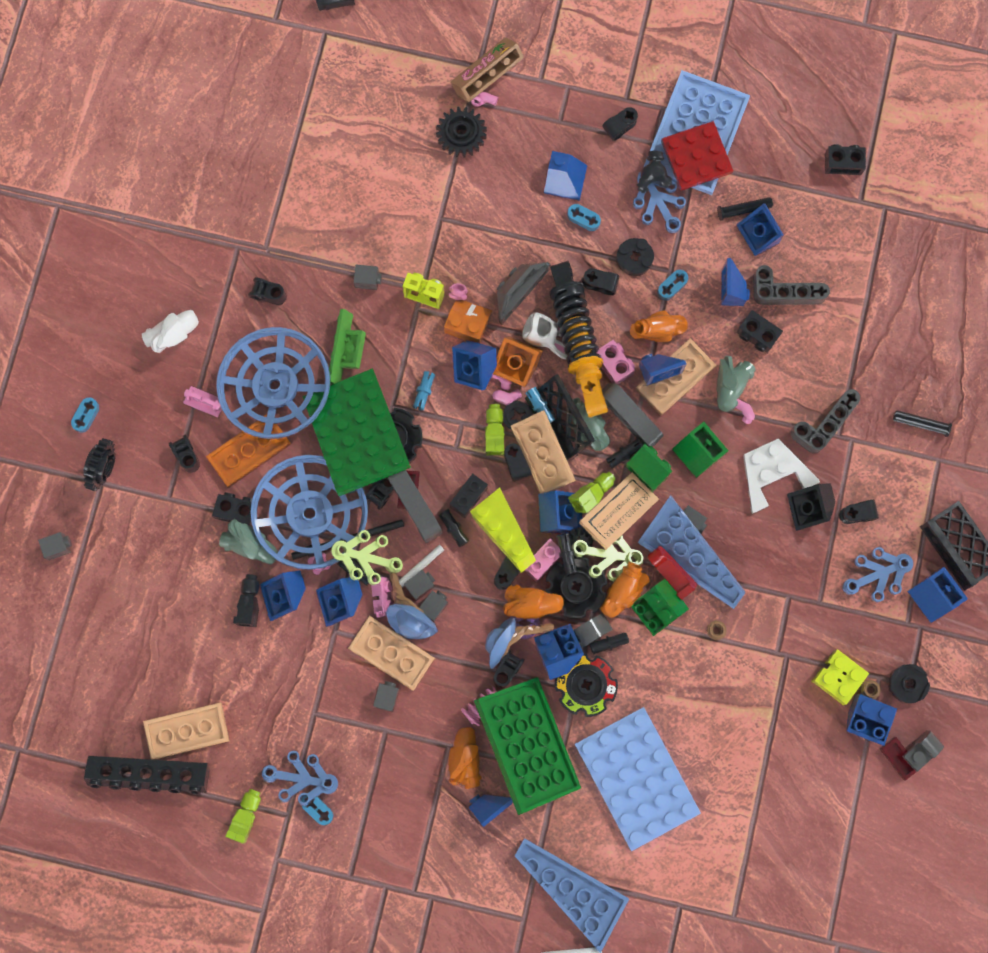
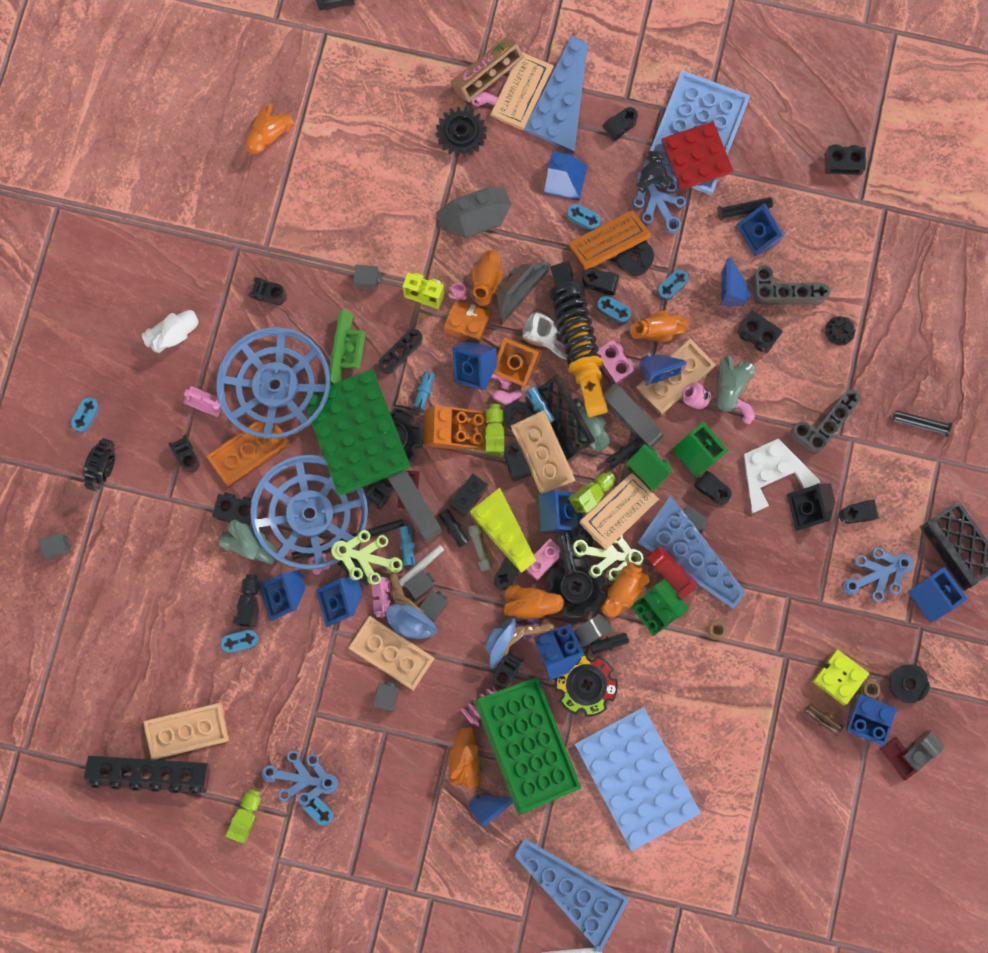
none -> dark azure beam [221,630,259,653]
none -> orange animal [245,103,294,155]
none -> black beam [379,329,423,374]
none -> dark azure pin [399,526,415,566]
none -> orange slope [424,405,486,450]
none -> dark grey wedge [436,187,511,238]
none -> light grey bar [468,524,492,572]
none -> orange animal [472,250,504,307]
none -> light nougat tile [490,52,554,131]
none -> medium blue wing [524,36,588,154]
none -> orange tile [568,210,651,271]
none -> dark azure beam [597,296,631,324]
none -> bright pink head [682,382,711,410]
none -> black piece [694,471,732,505]
none -> reddish brown pin [804,703,844,736]
none -> black gear [825,315,856,346]

